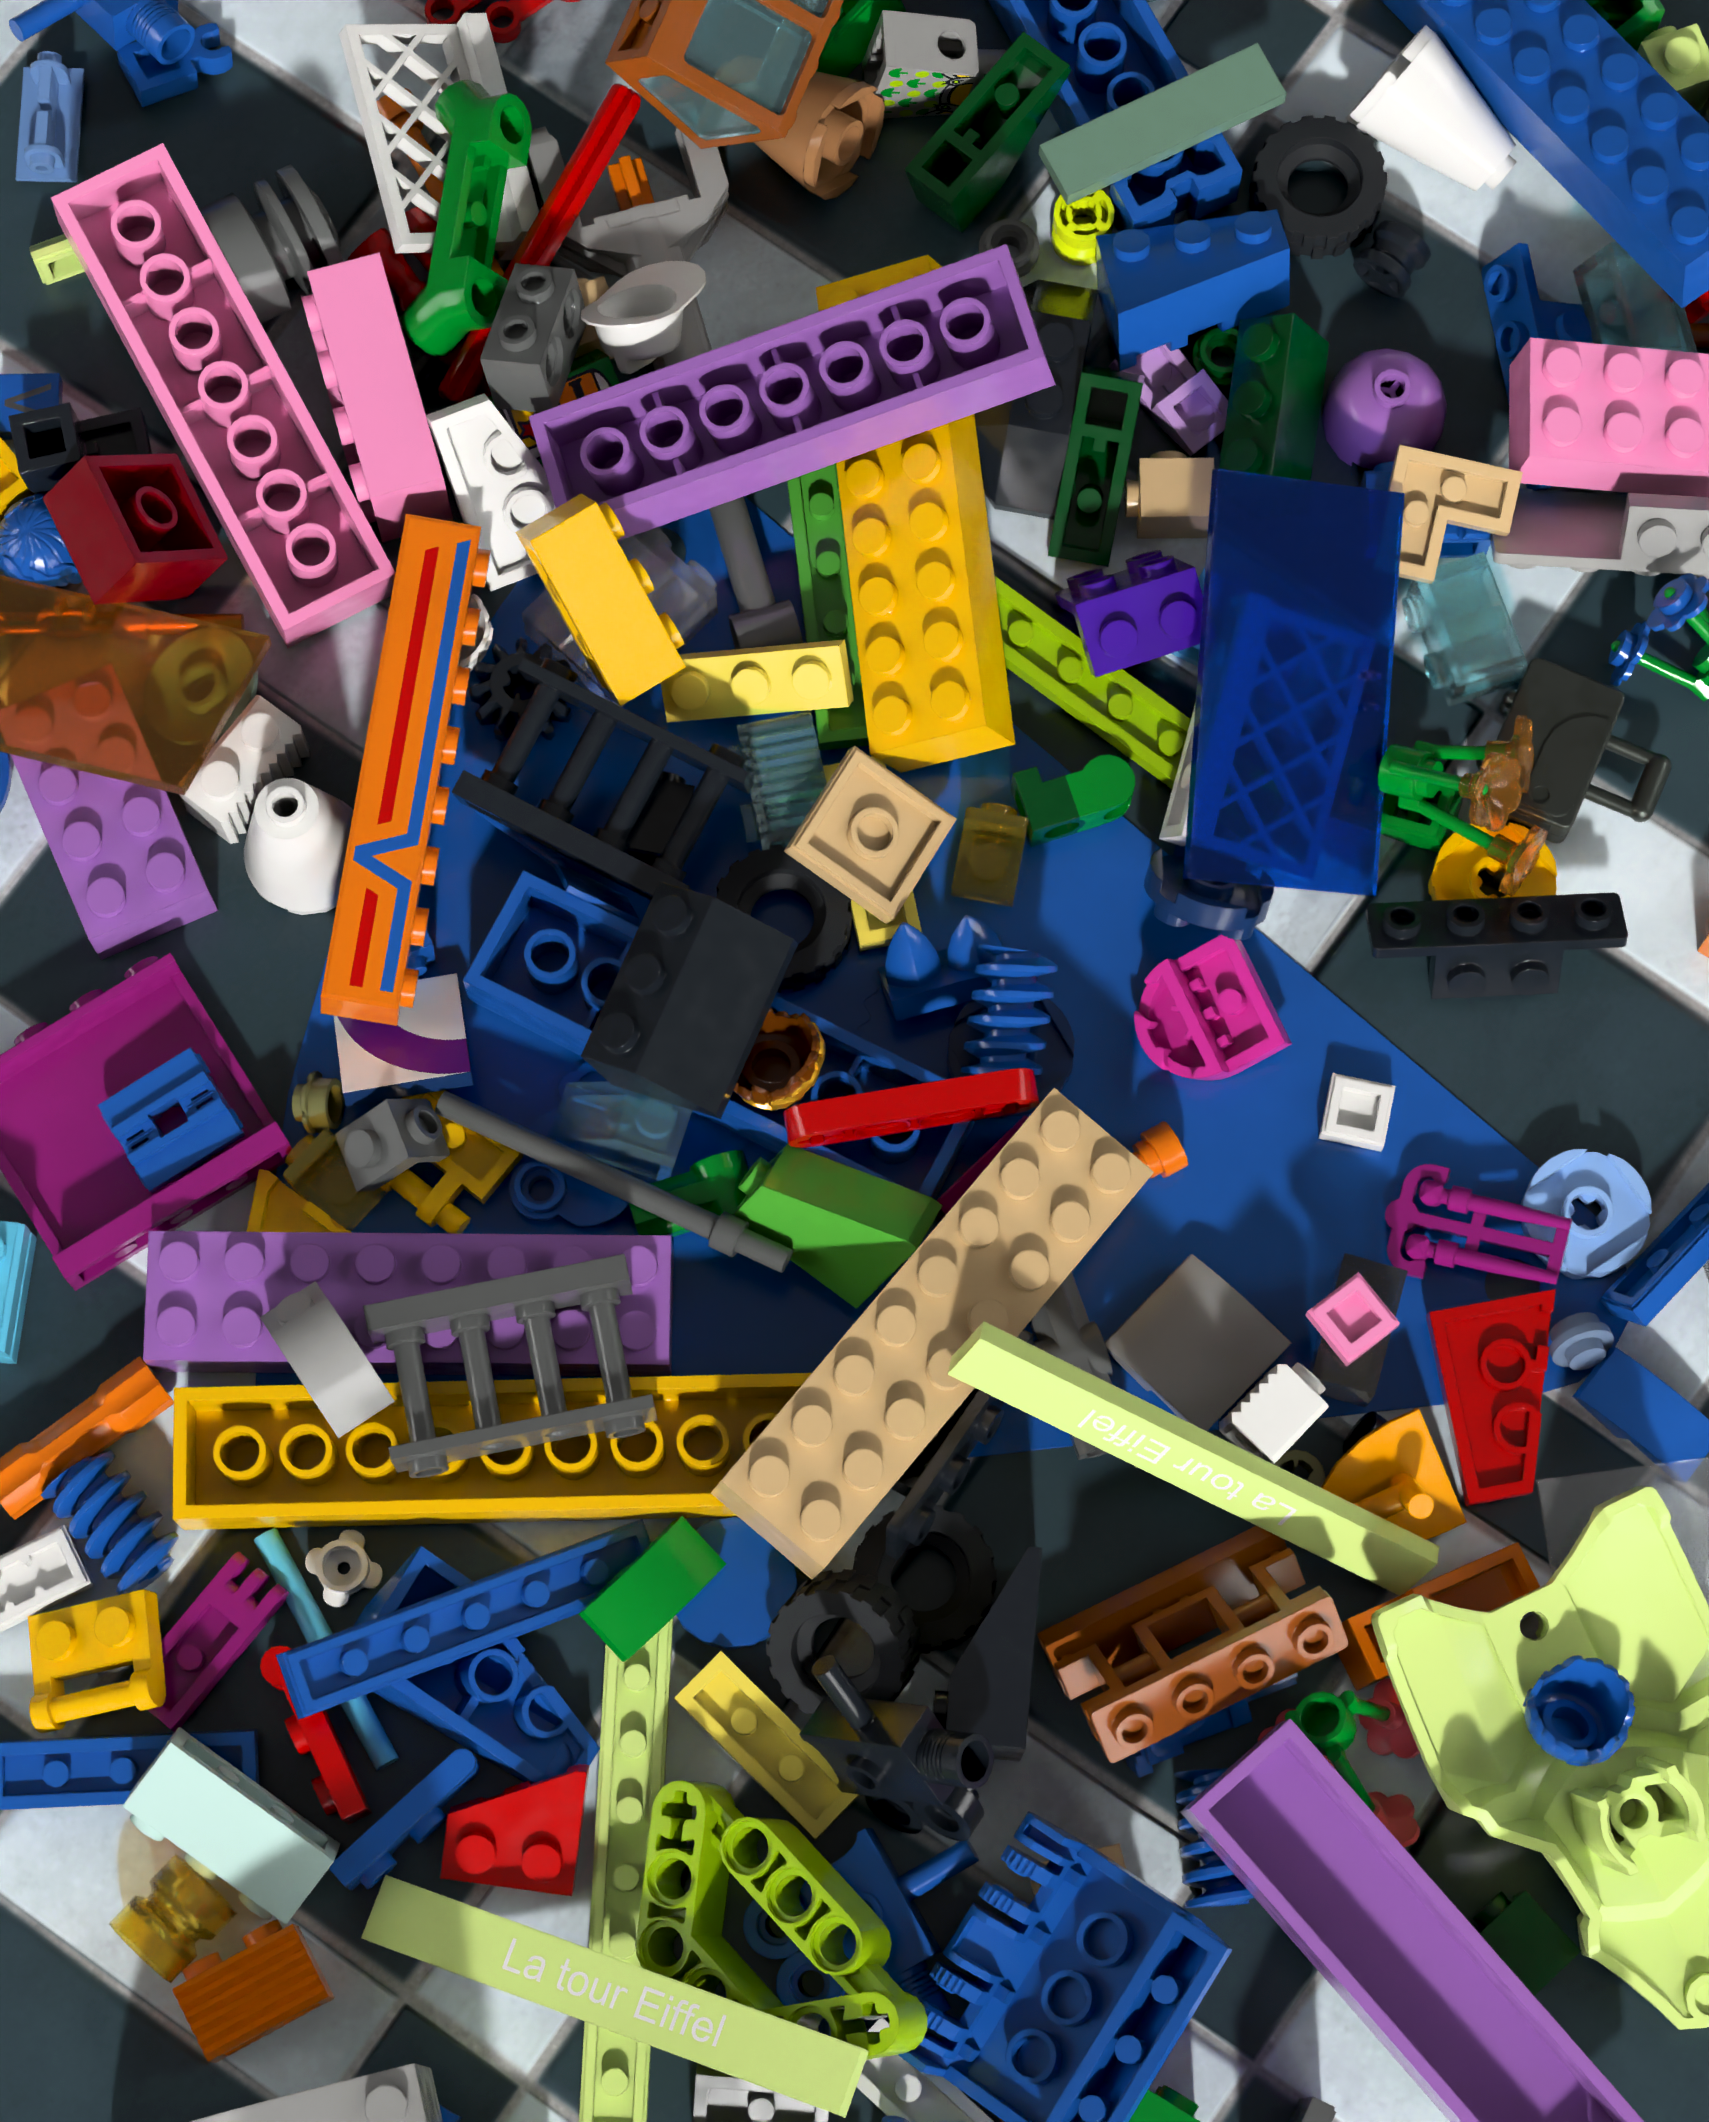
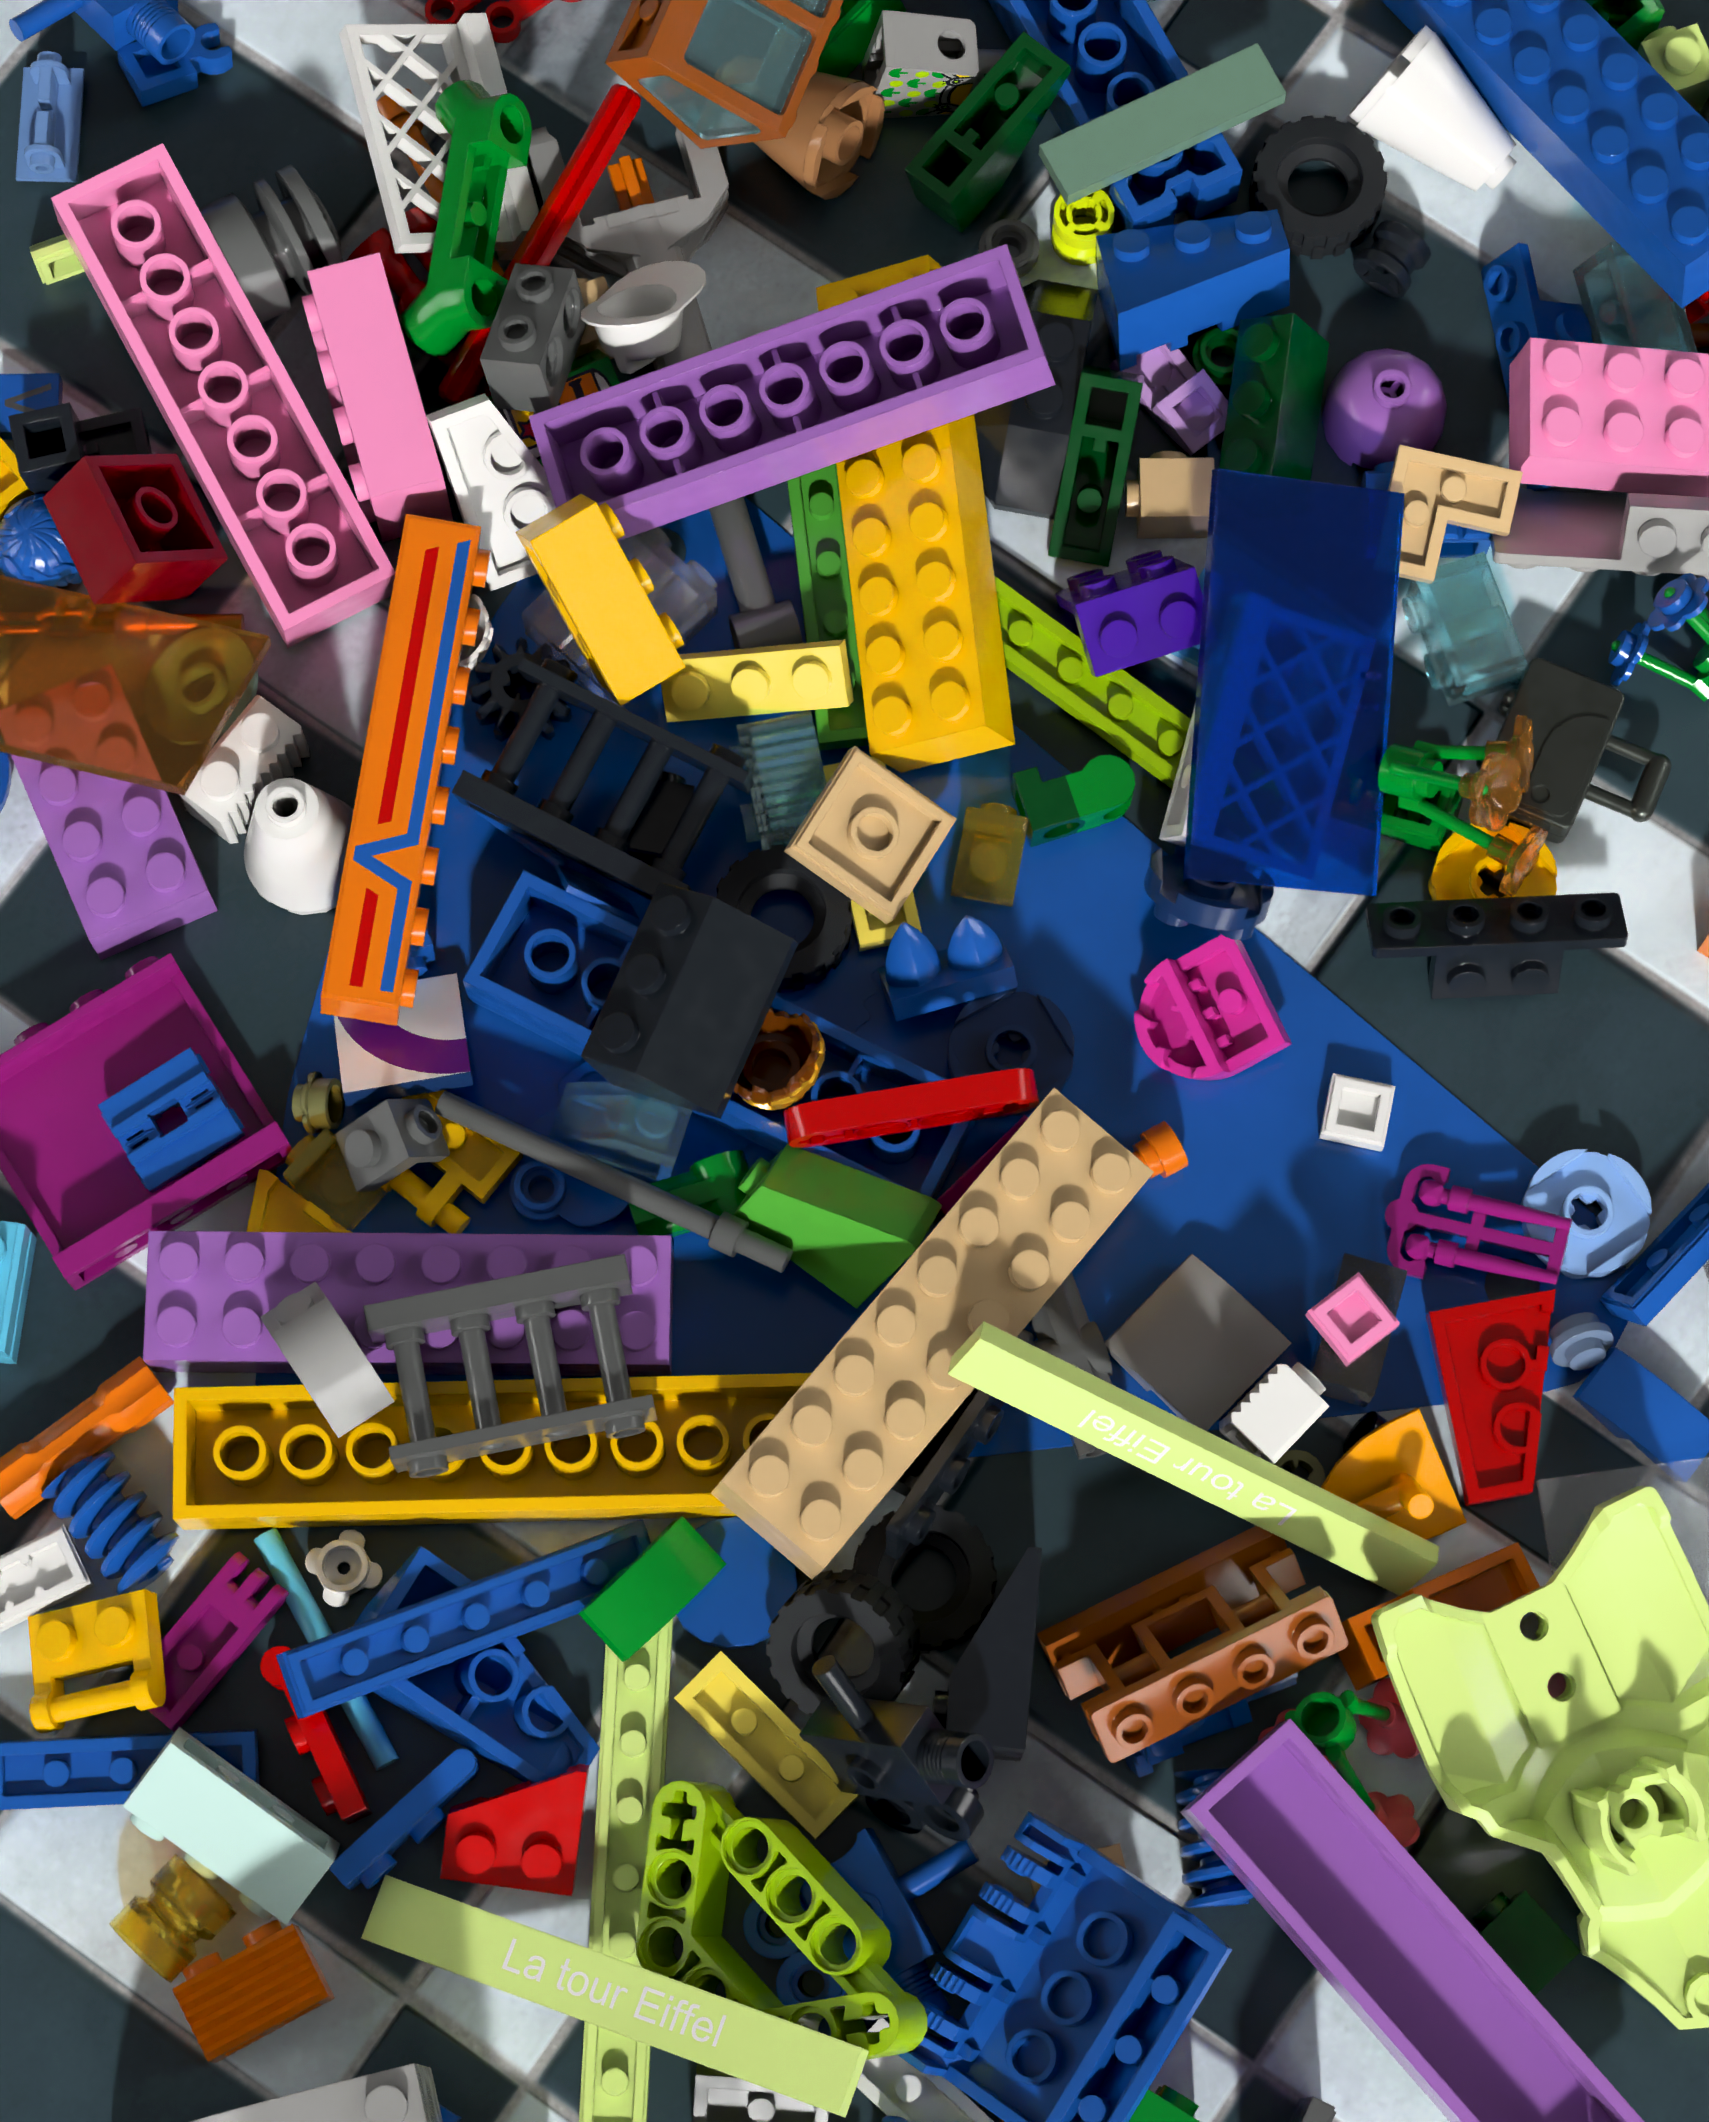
blue piece [960,944,1058,1076] -> none
blue hair [1523,1655,1636,1766] -> none

